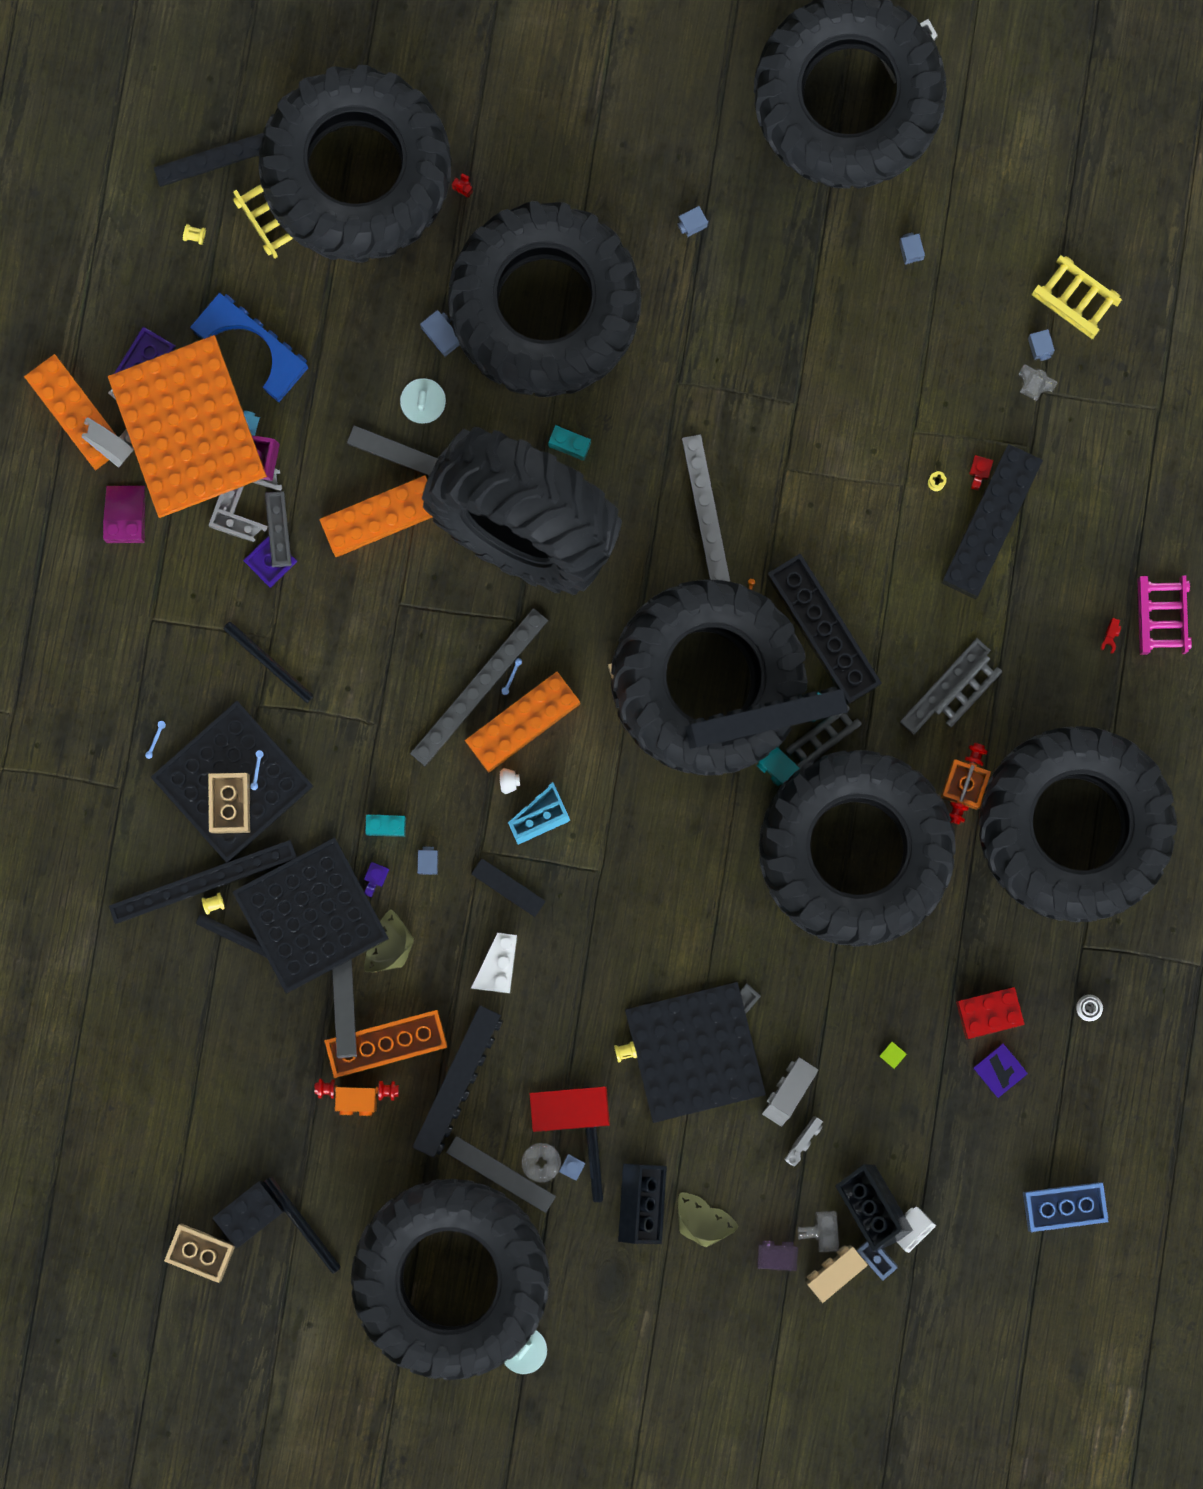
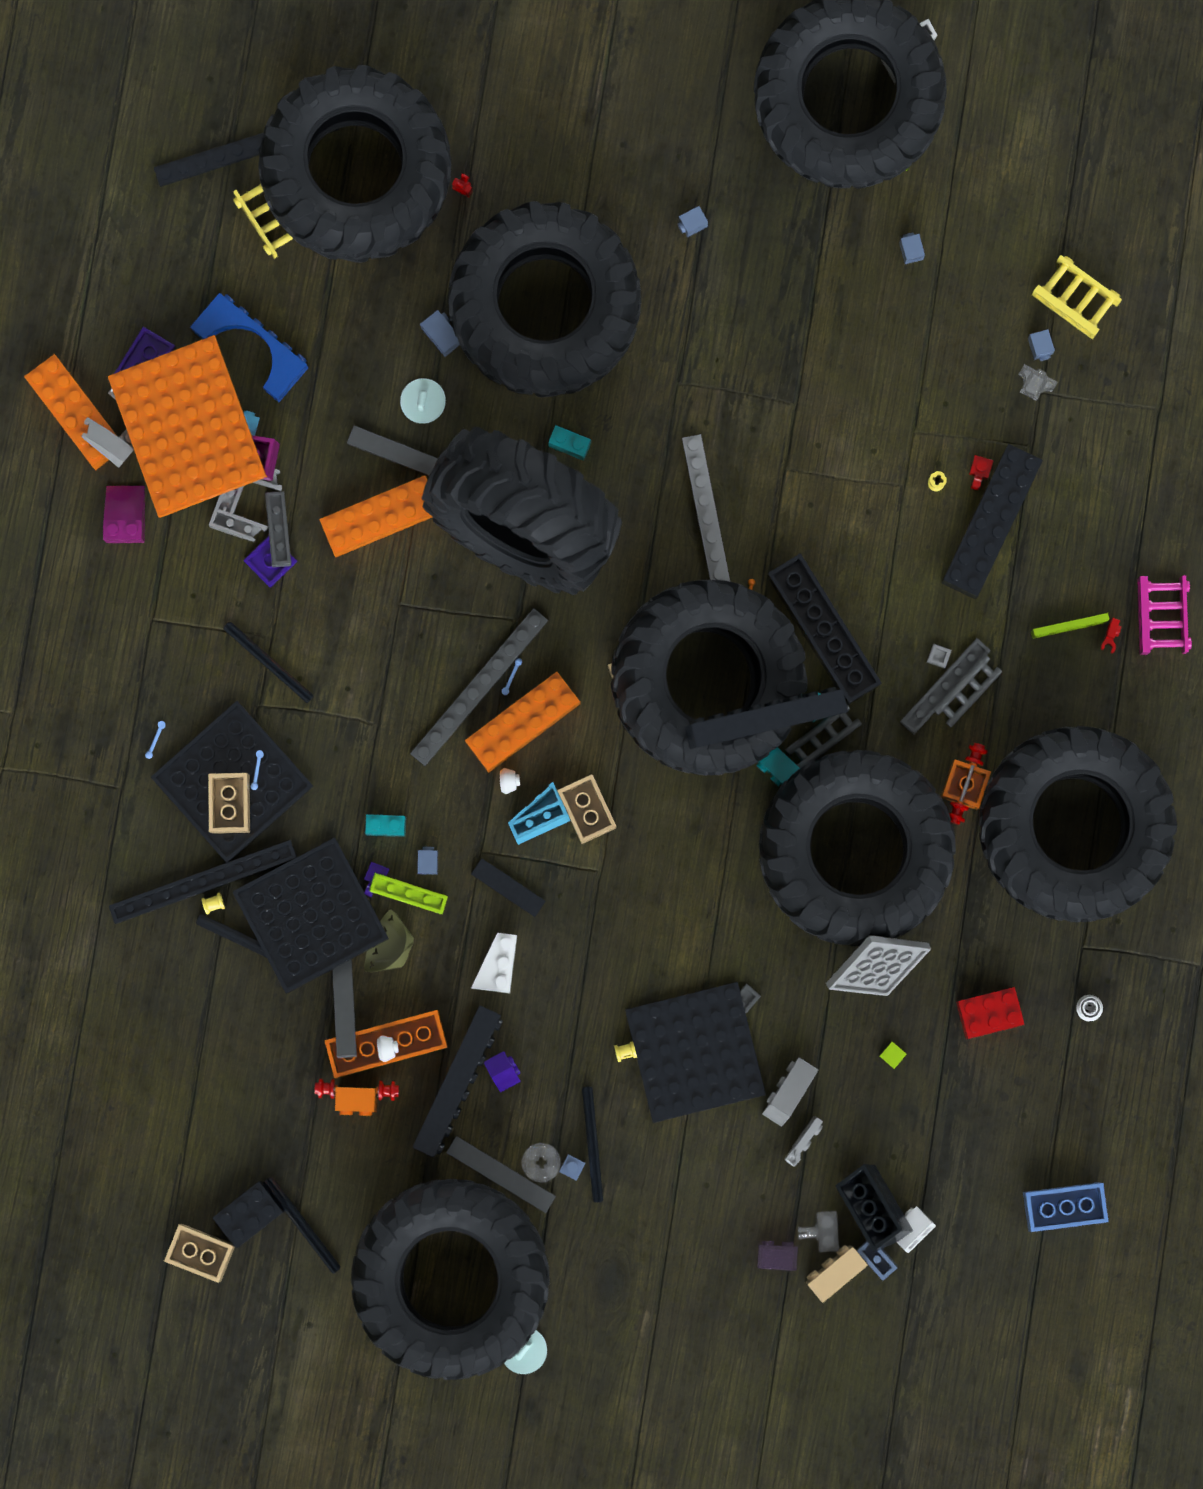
light yellow bush [183,224,206,245] -> none
red tile [530,1086,610,1132] -> none
black slope [618,1164,667,1244] -> none
olive piece [678,1193,738,1247] -> none
dark purple tile [973,1043,1028,1098] -> none
none -> lime tile [369,873,448,915]
none -> white cone [377,1036,399,1062]
none -> dark purple brick [484,1051,521,1093]
none -> tan brick [557,775,617,844]
none -> light grey plate [826,935,931,996]
none -> light grey tile [927,644,951,669]
none -> lime tile [1031,613,1109,639]

